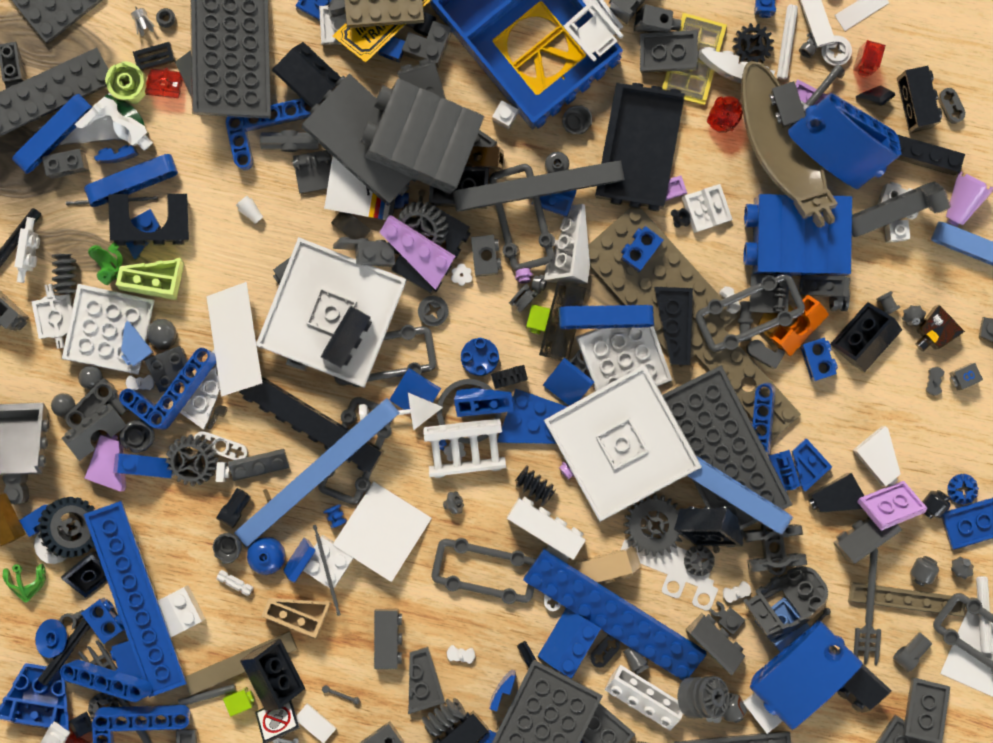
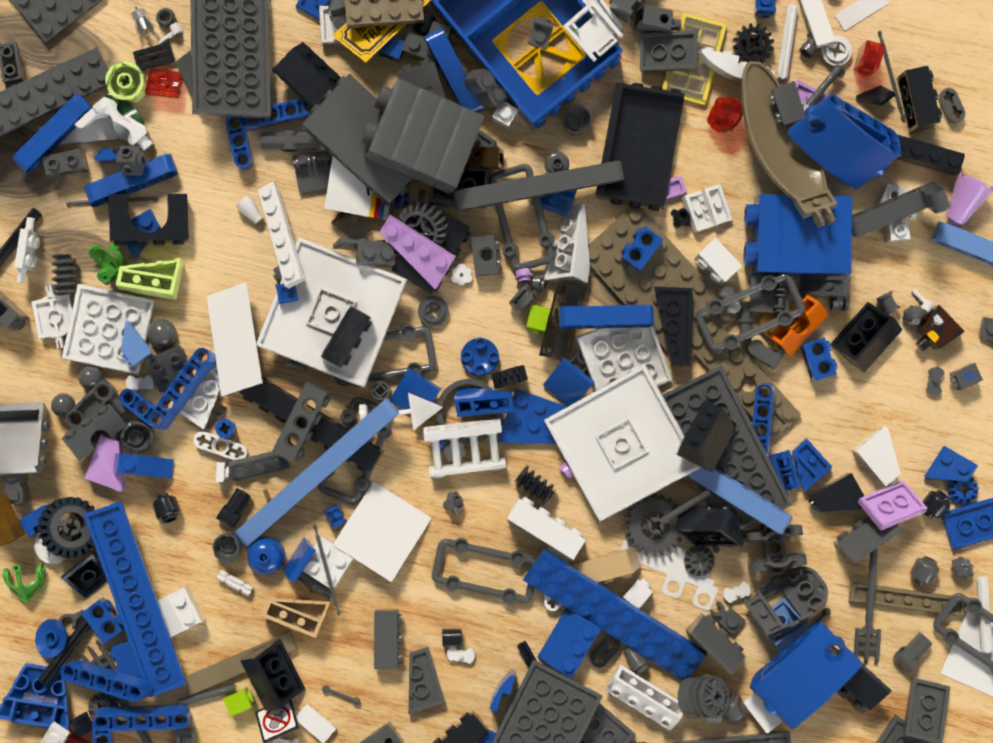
dark grey gear [166,434,218,486] -> none
dark grey piece [422,698,466,737] -> none
none -> dark grey brick [116,145,147,176]
none -> black head [152,493,180,523]
none -> white hand [158,23,182,44]
none -> blue bush [215,419,236,438]
none -> white plate [258,181,305,289]
none -> dark grey brick [272,382,331,462]
none -> blue tile [276,284,298,304]
none -> dark grey pin [296,571,335,601]
none -> dark grey wheel [371,381,391,401]
none -> blue beam [424,27,484,113]
none -> black beam [442,629,462,647]
none -> dark grey brick [464,69,507,108]
none -> dark grey bracket [527,17,554,51]
none -> white brick [622,578,653,608]
none -> dark grey bar [661,489,713,524]
none -> black slope [676,400,736,473]
none -> white piece [694,238,742,285]
none -> dark grey piece [878,31,905,119]
none -> white hand [912,289,933,314]
none -> blue wing [924,446,978,483]

